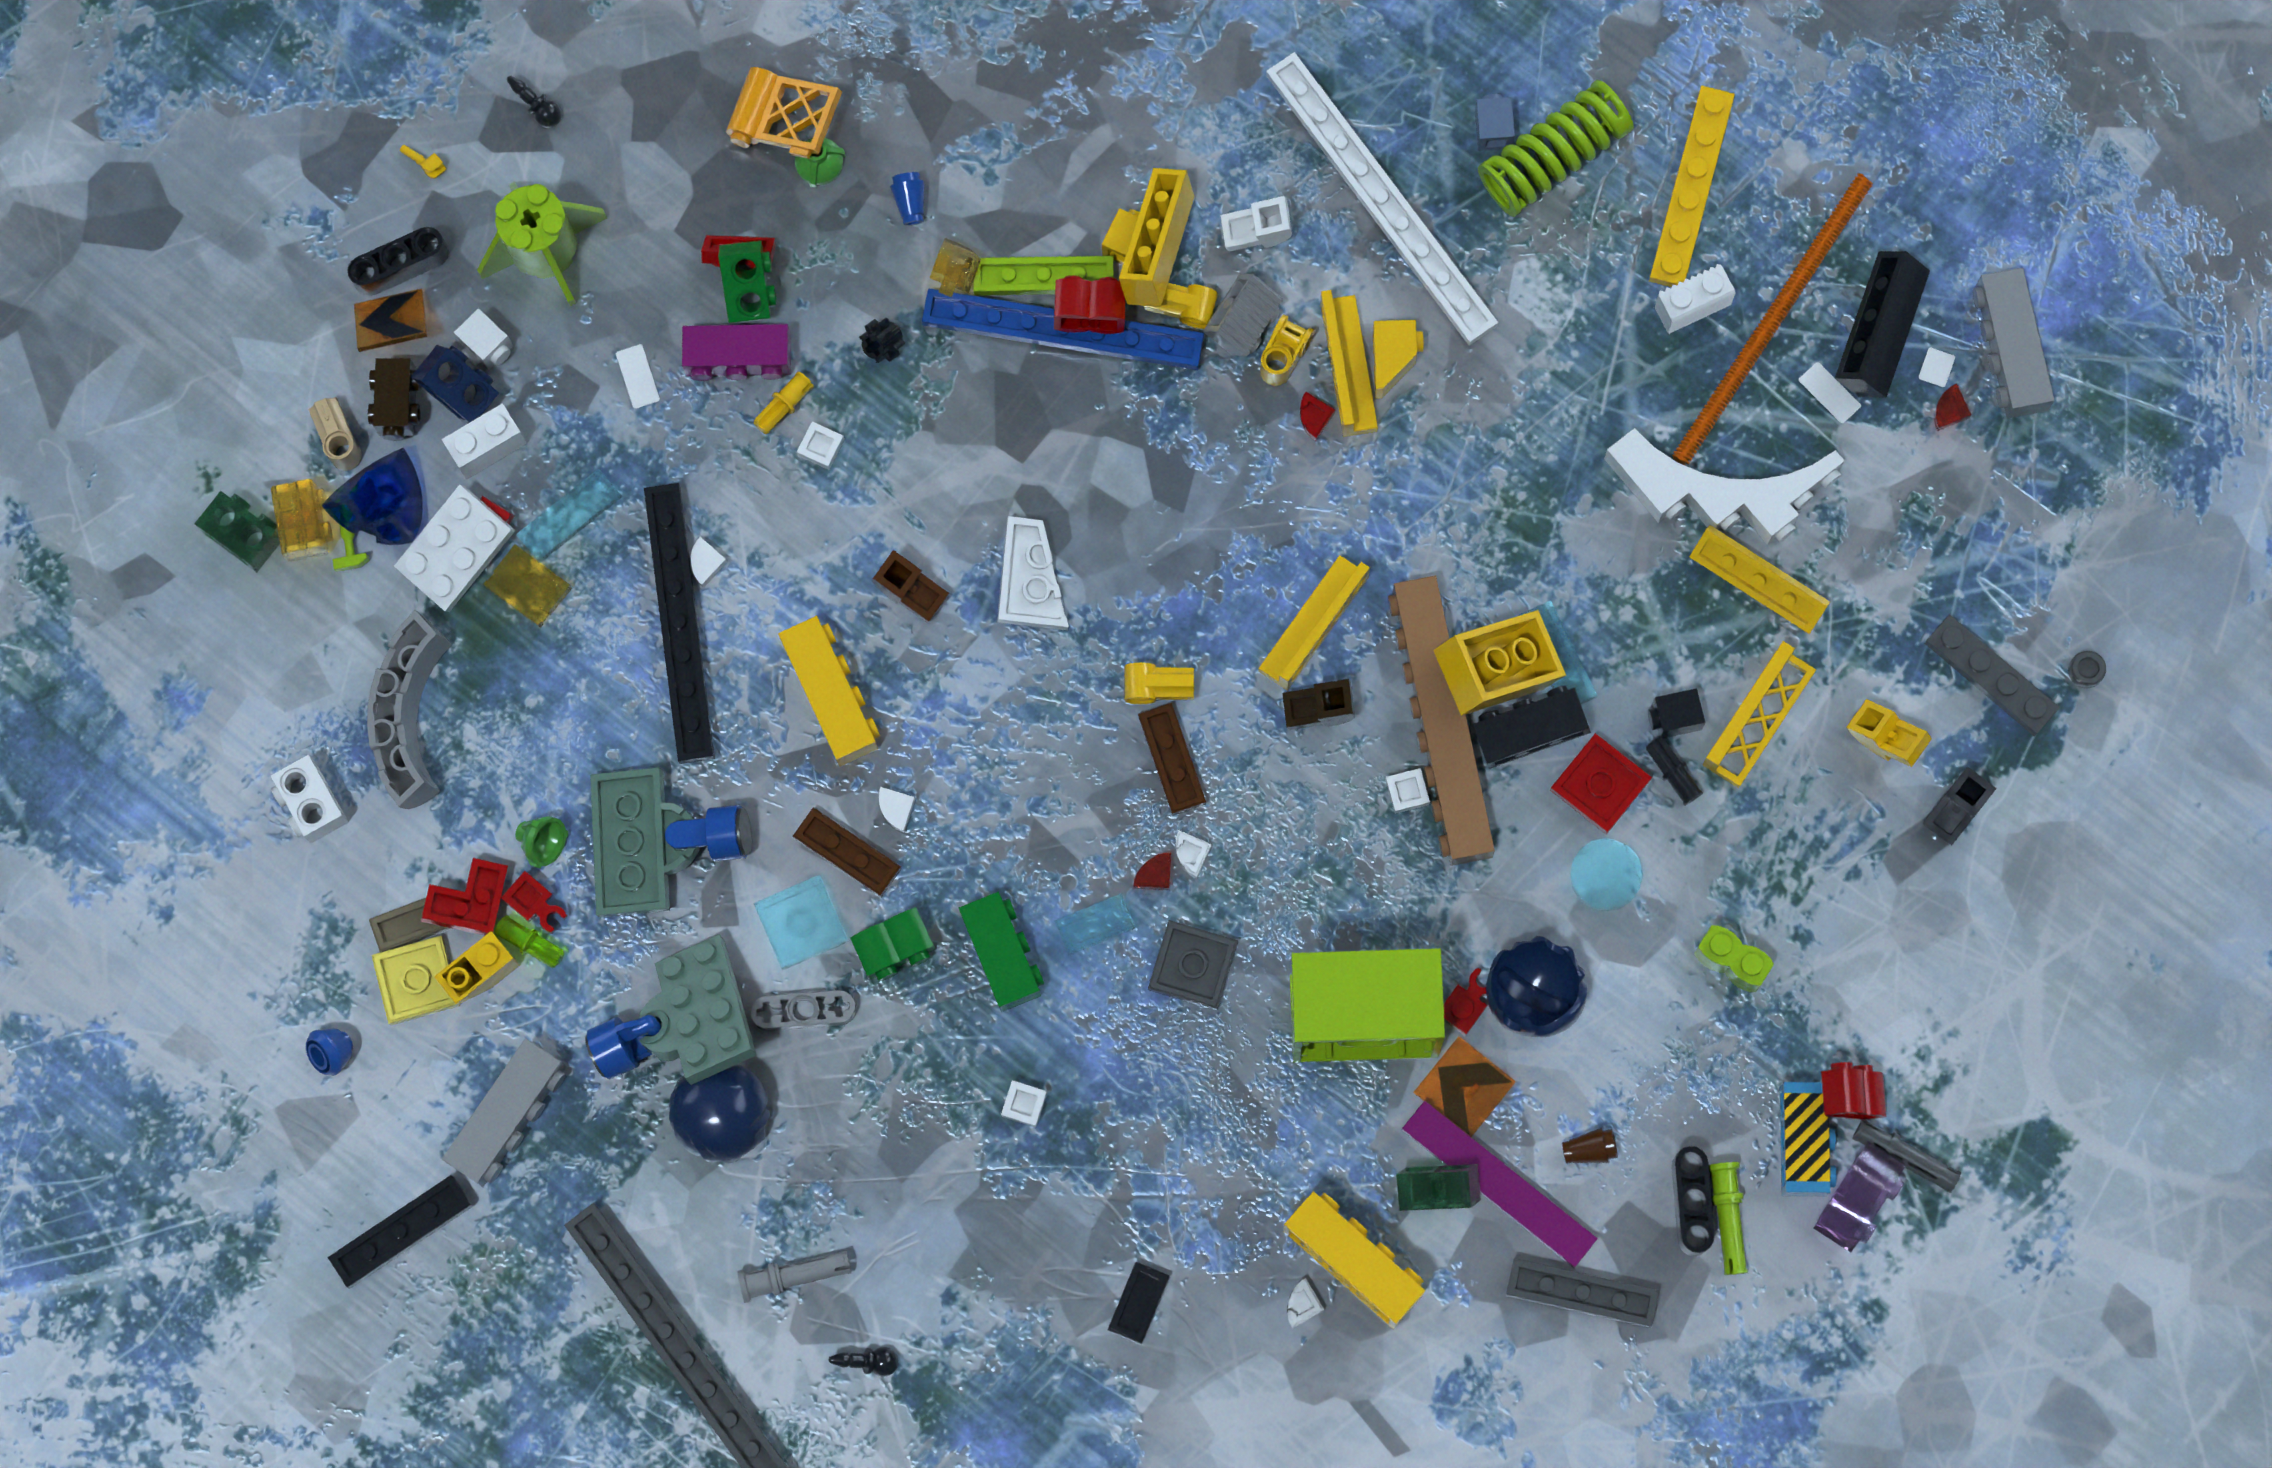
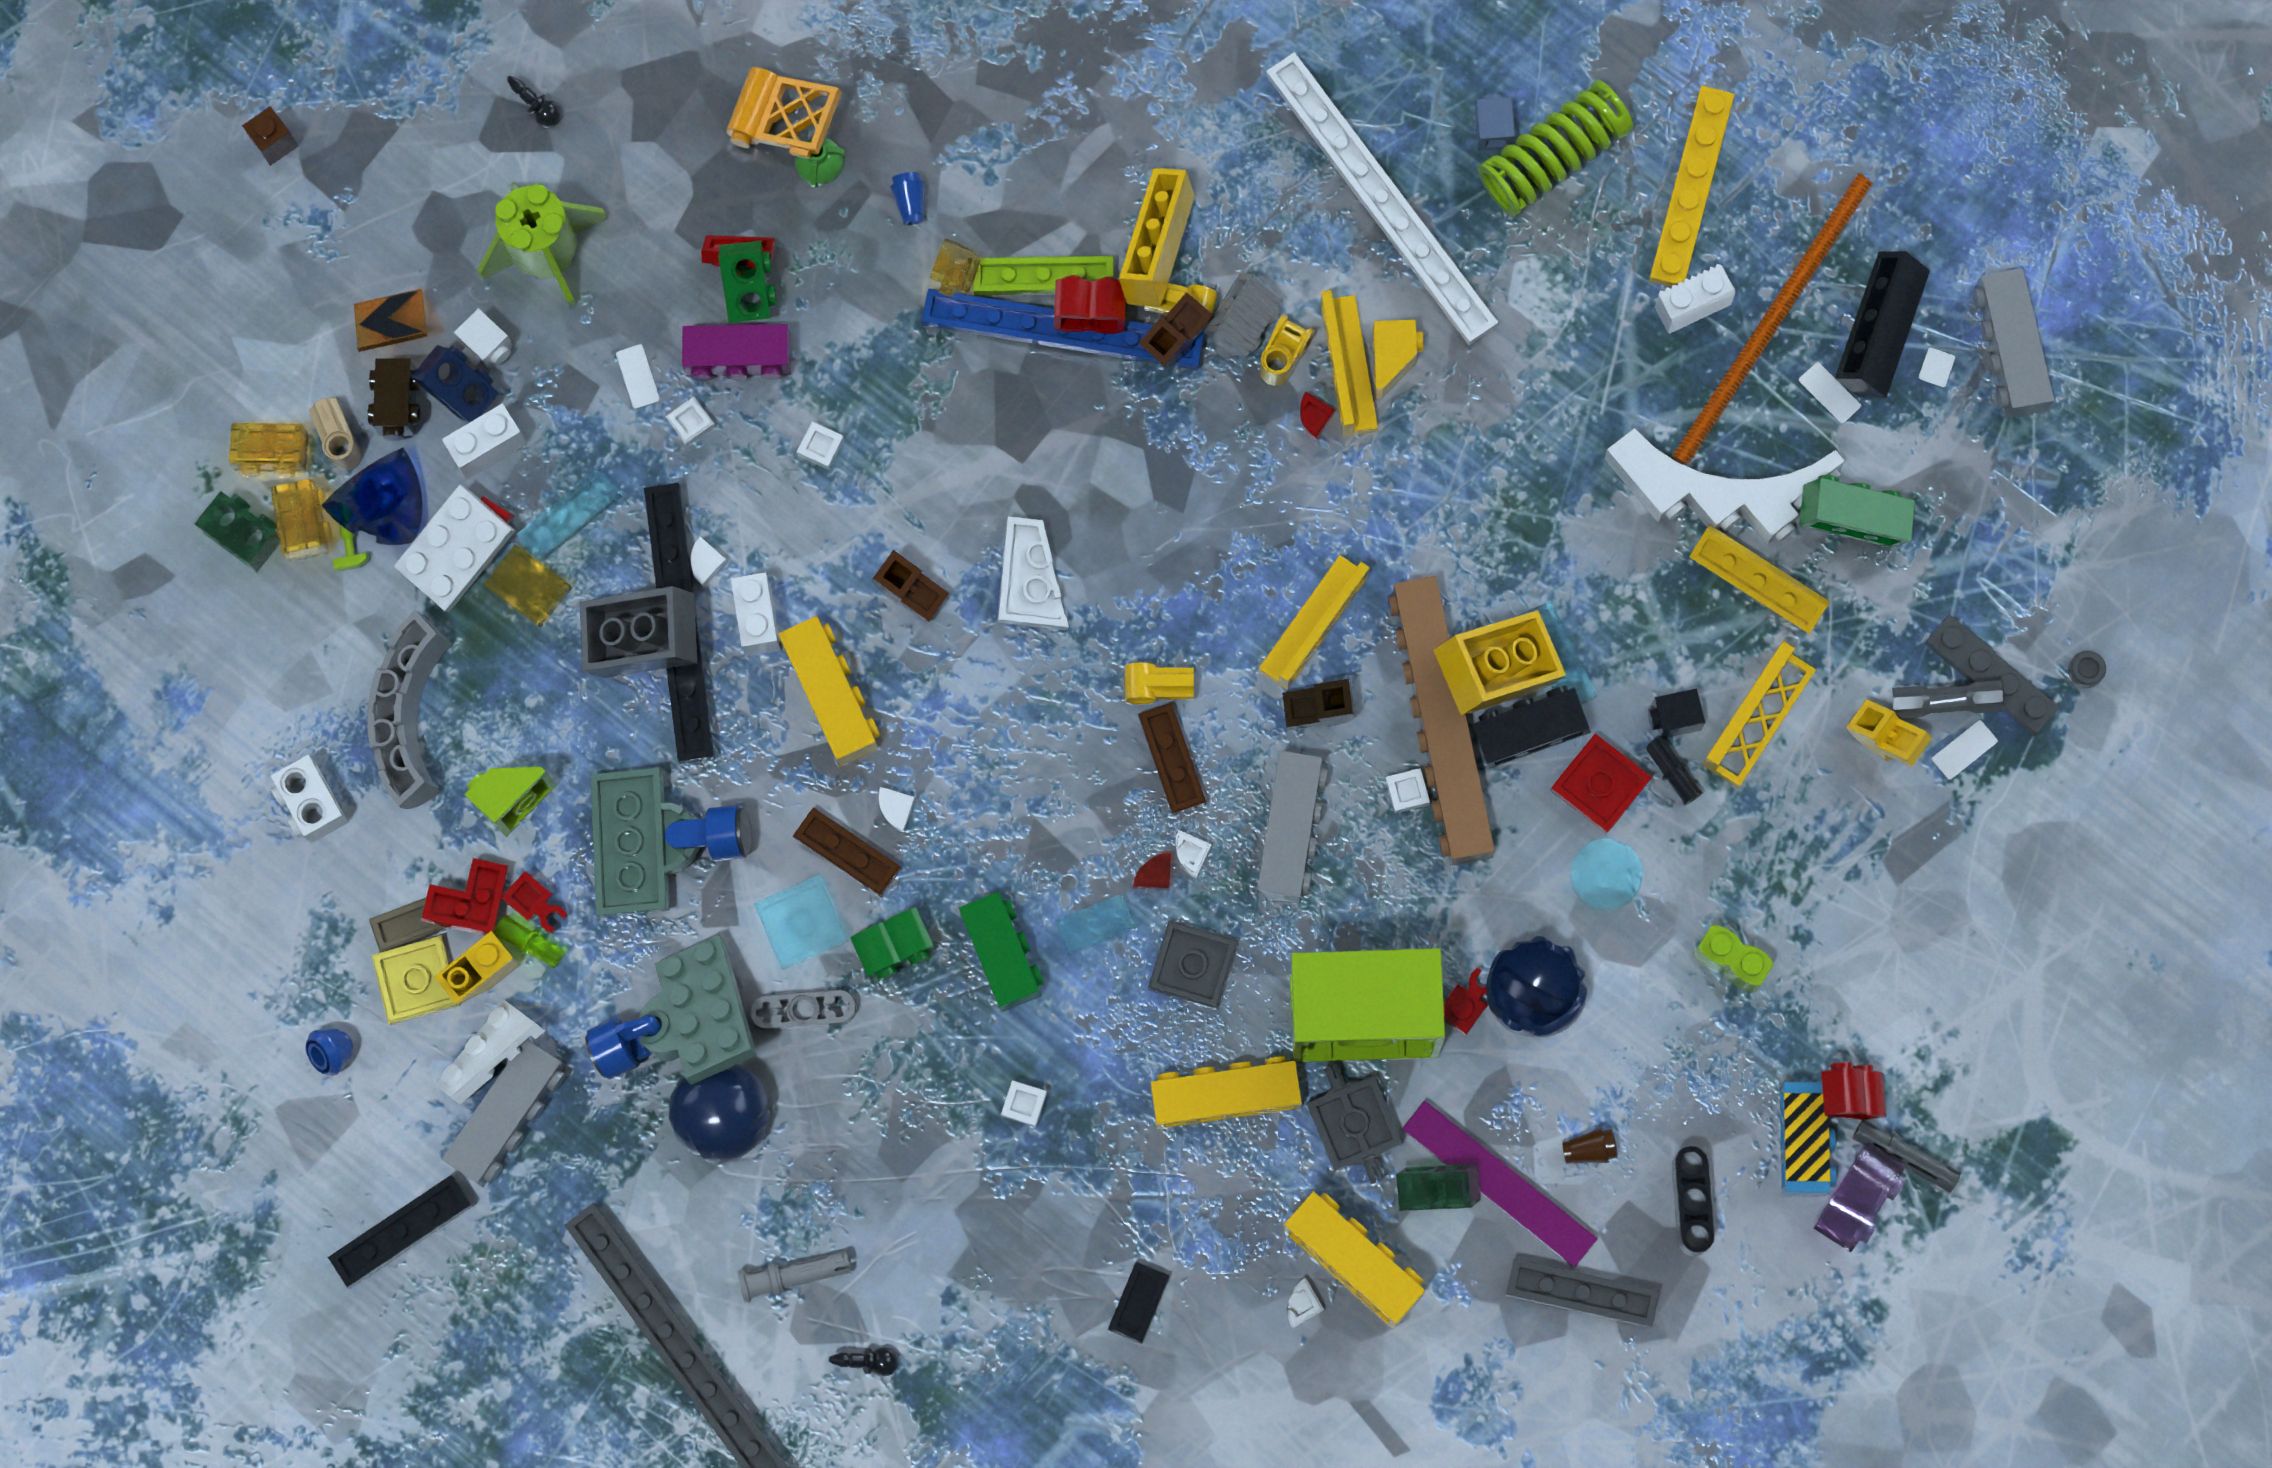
black beam [347,227,449,296] -> none
yellow hand [400,145,446,179] -> none
bright green piece [515,816,568,869] -> none
yellow axle [754,371,814,434] -> none
black gear [859,318,905,363] -> none
yellow brick [1101,208,1139,264] -> none
white brick [1221,196,1292,252] -> none
clear orange piece [1413,1036,1516,1137] -> none
lime pin [1709,1162,1748,1275] -> none
black brick [1923,766,1997,846] -> none
clear red tile [1934,384,1971,431] -> none
none -> clear yellow brick [229,423,309,478]
none -> reddish brown brick [242,106,298,166]
none -> white wing [436,1000,545,1105]
none -> lime slope [464,766,557,837]
none -> dark grey brick [580,586,697,678]
none -> white tile [665,397,715,447]
none -> white brick [731,572,781,657]
none -> reddish brown brick [1138,292,1215,368]
none -> yellow brick [1150,1056,1302,1129]
none -> light grey brick [1257,751,1328,904]
none -> dark grey plate [1307,1063,1402,1184]
none -> green brick [1799,475,1915,548]
none -> dark grey axle [1892,680,2004,719]
none -> white sticker [1932,720,1998,780]

